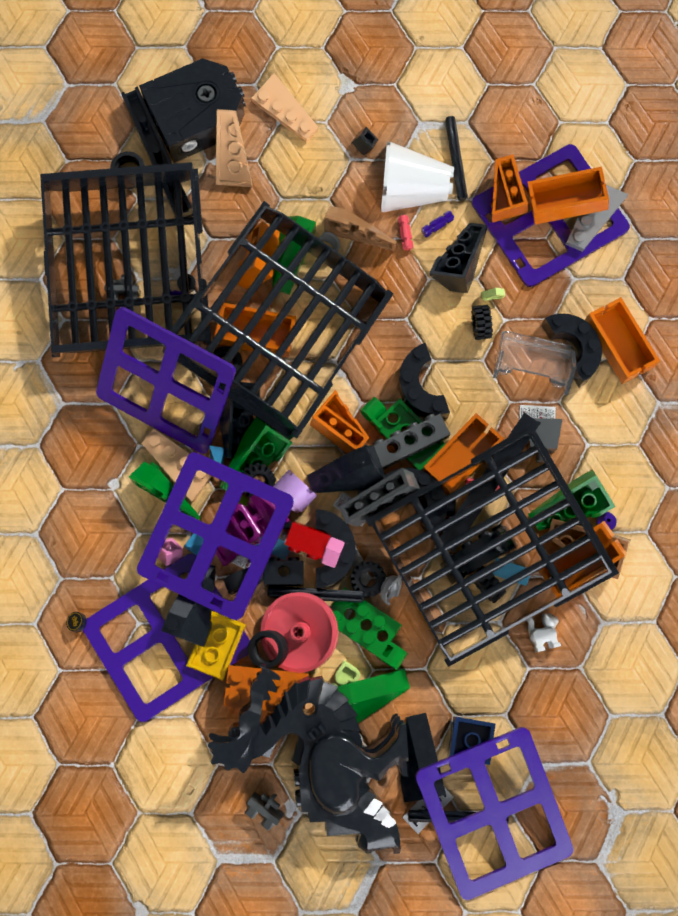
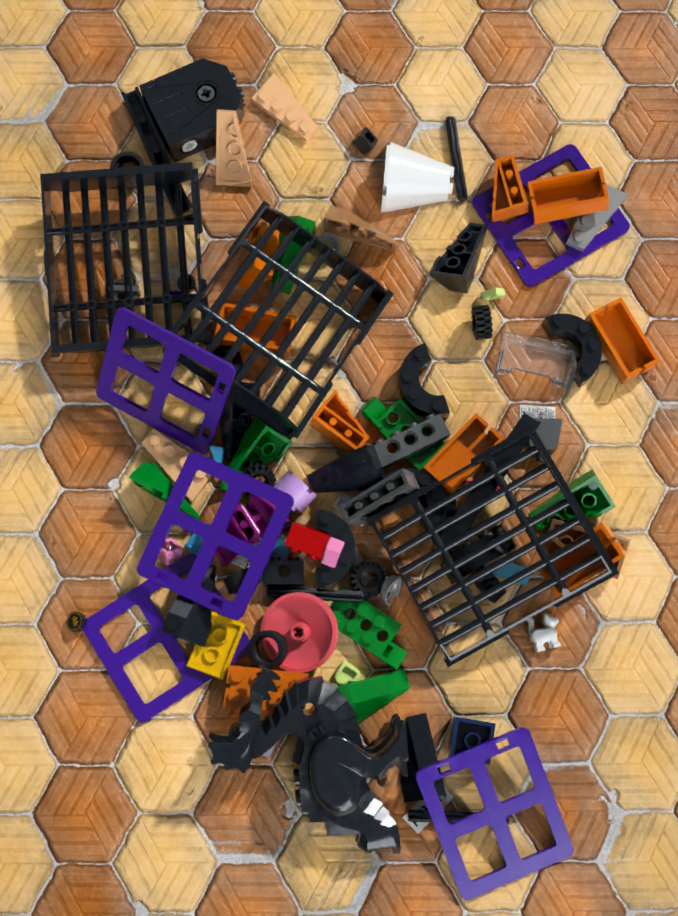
dark grey hips [245,792,285,830] -> none
coral axle [398,215,414,251] -> none
dark purple axle [421,211,454,237] -> none
dark purple tile [596,512,617,530] -> none

